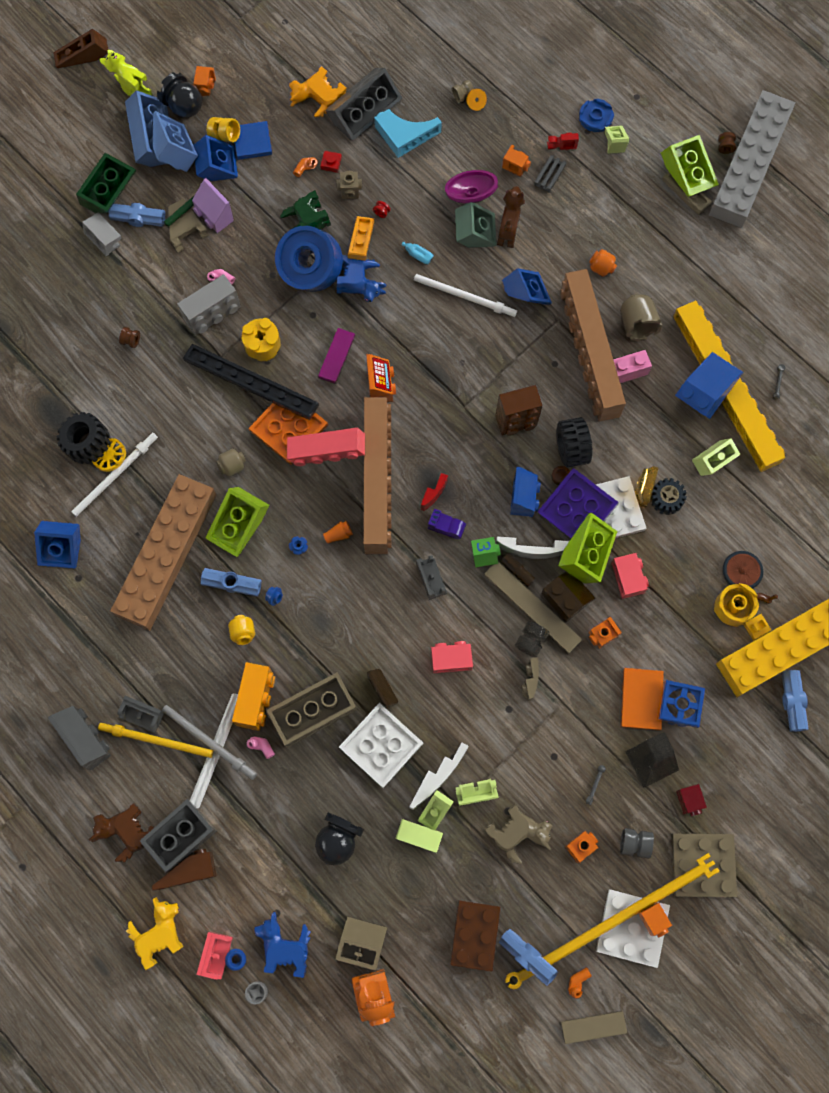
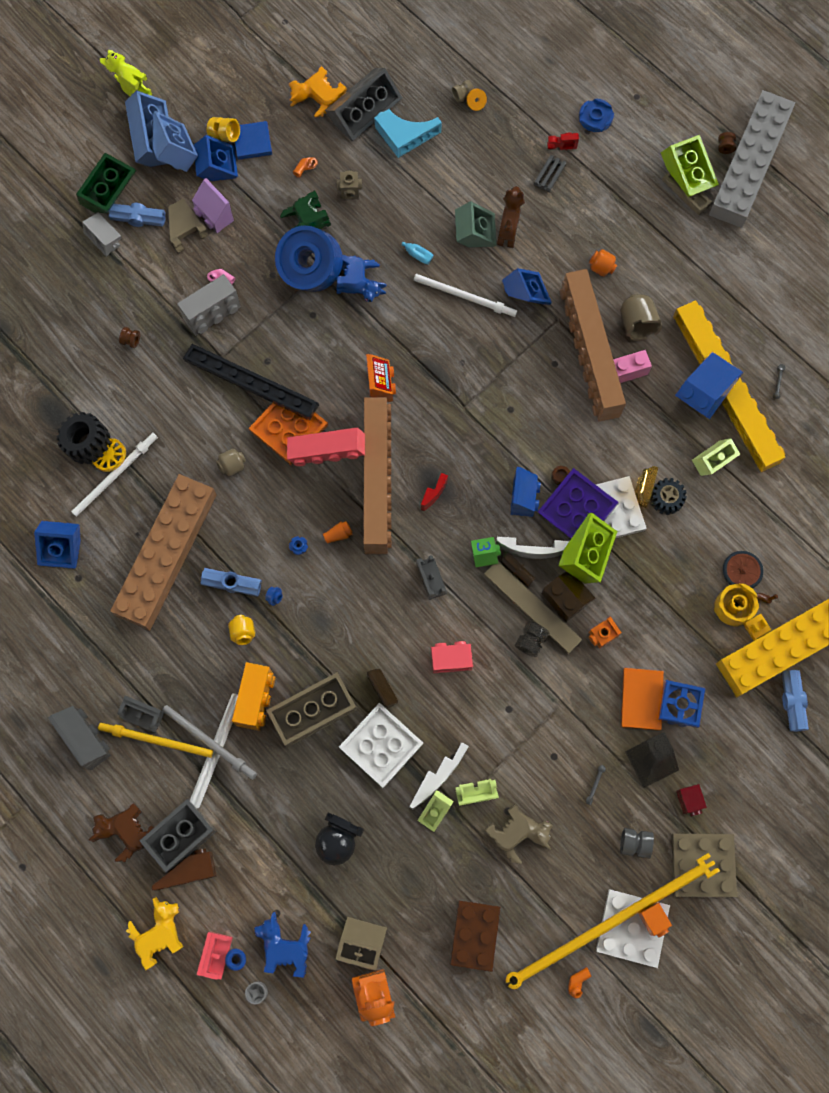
reddish brown slope [54,29,108,68] -> none
black tile [157,72,202,118] -> none
dark green piece [163,195,195,227] -> none
orange brick [193,66,216,96] -> none
lime slope [206,487,269,557] -> none
yellow brick [242,318,281,361] -> none
bright pink arm [247,736,275,759] -> none
magenta tile [318,328,355,384] -> none
red plate [320,151,342,173] -> none
light orange tile [348,216,374,261] -> none
red bush [373,201,391,218] -> none
yellowish green slope [395,819,443,853] -> none
dark purple leg [428,509,466,539] -> none
magenta dish [445,170,498,204] -> none
reddish brown brick [495,385,543,436] -> none
medium blue piece [499,929,558,986] -> none
orange brick [502,145,531,177] -> none
dark tan slope [521,658,539,702] -> none
black tyre [556,417,593,468] -> none
dark tan tile [560,1011,627,1044] -> none
orange brick [565,831,598,863] -> none
yellowish green slope [605,126,629,154] -> none
coral brick [611,553,649,599] -> none

